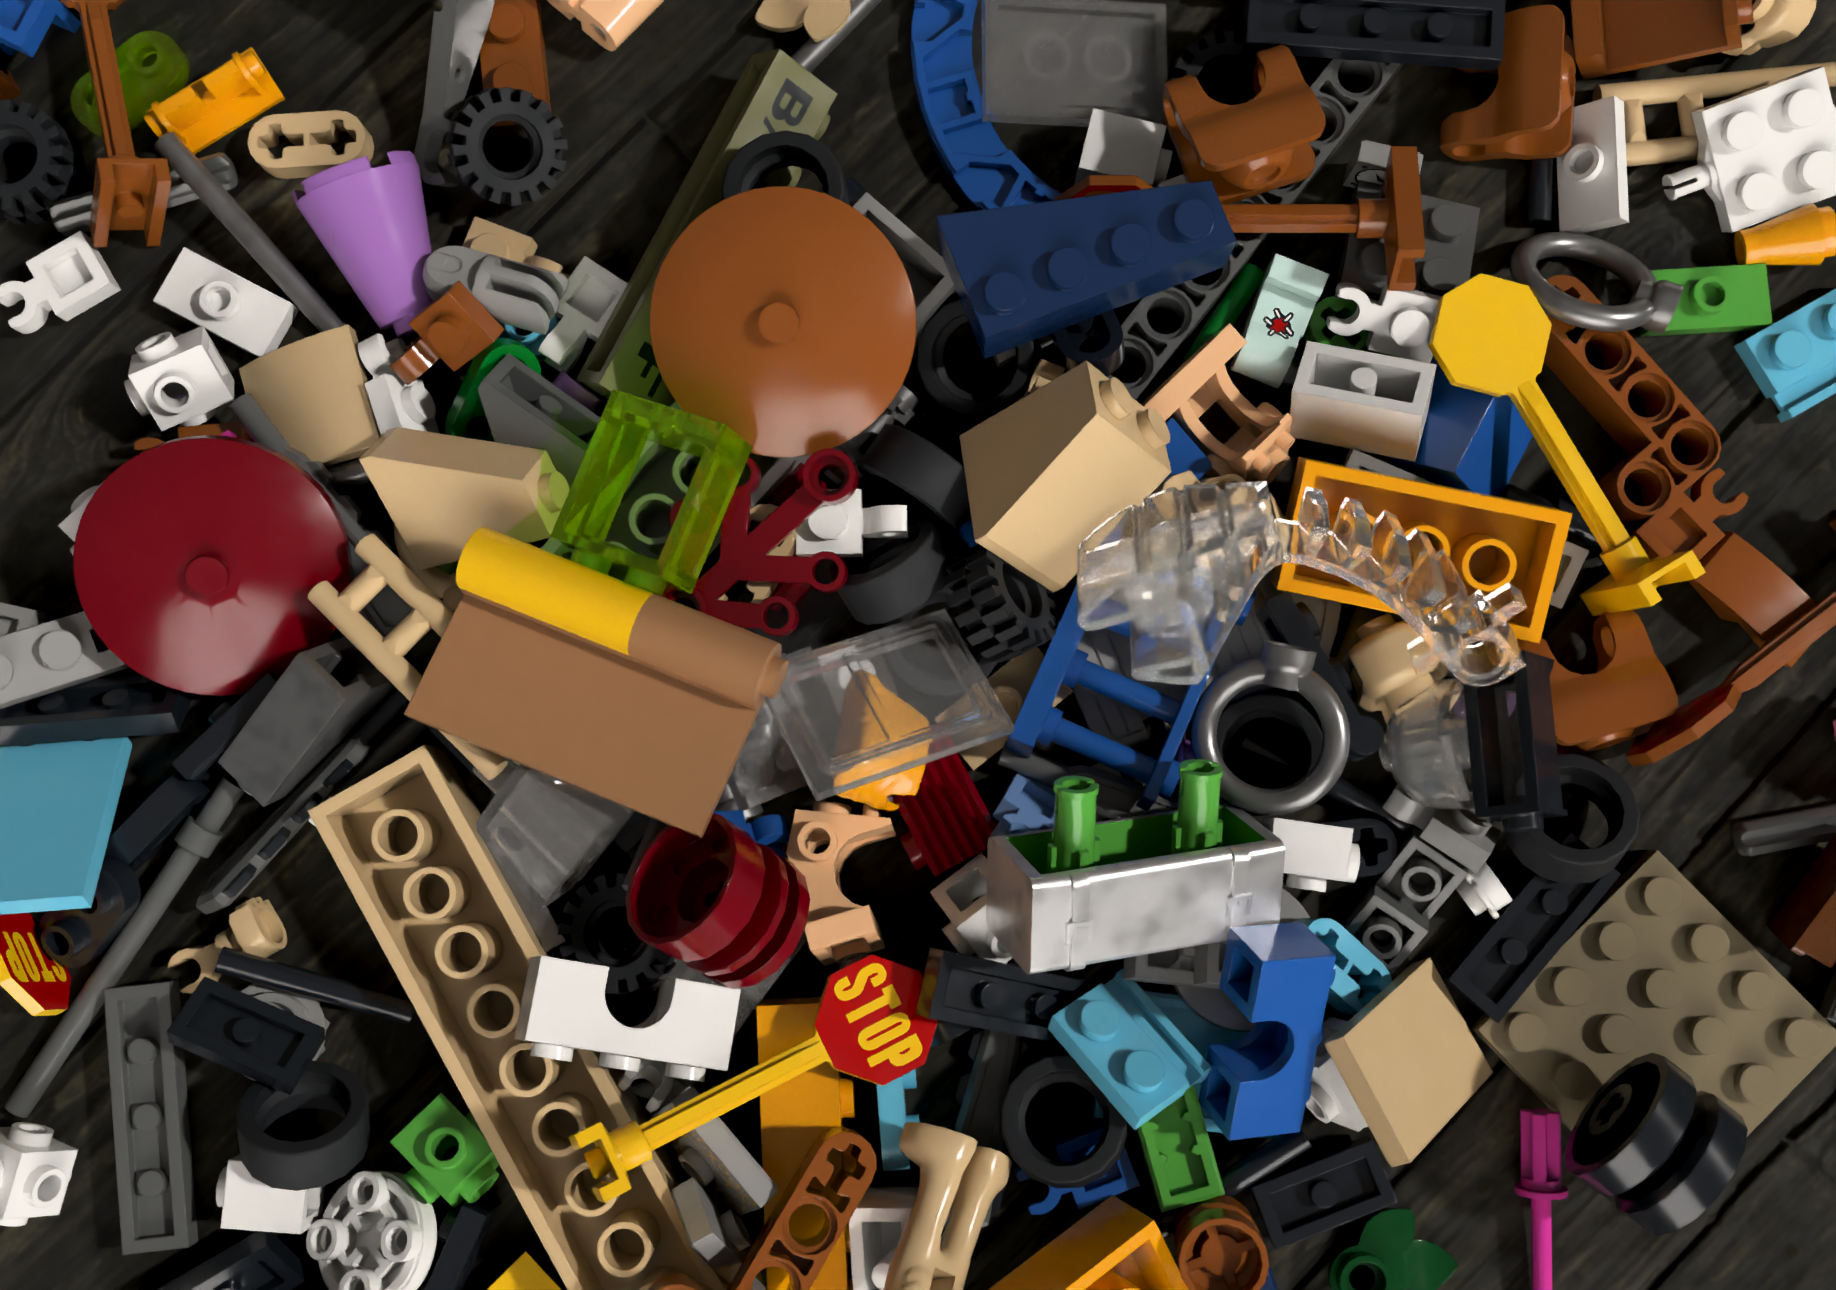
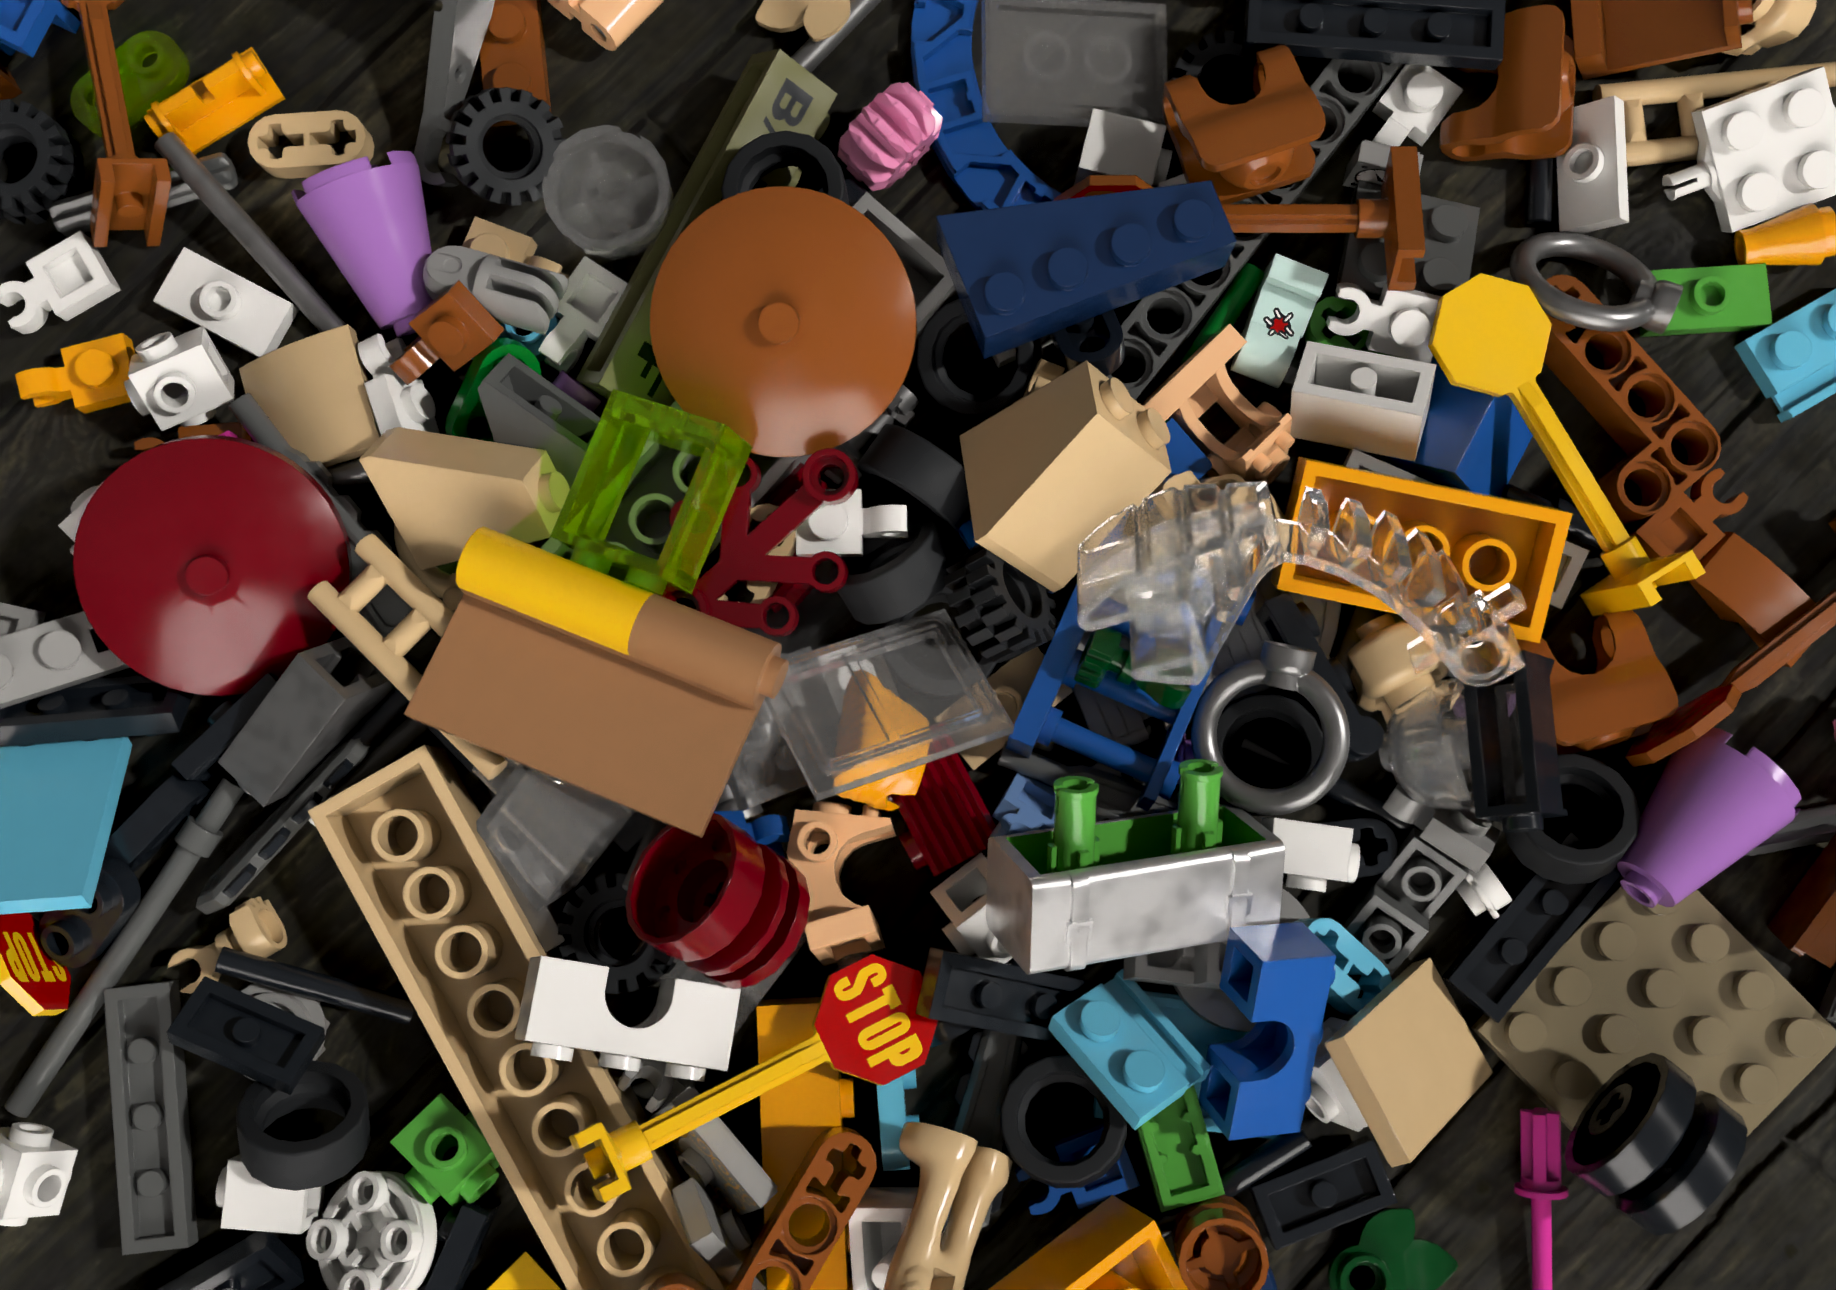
none -> light orange plate [15,333,135,414]
none -> clear cylinder [541,125,673,260]
none -> bright pink gear [838,82,943,191]
none -> dark green piece [1074,623,1196,709]
none -> white plate [1372,64,1463,146]
none -> medium lavender cone [1617,727,1802,908]

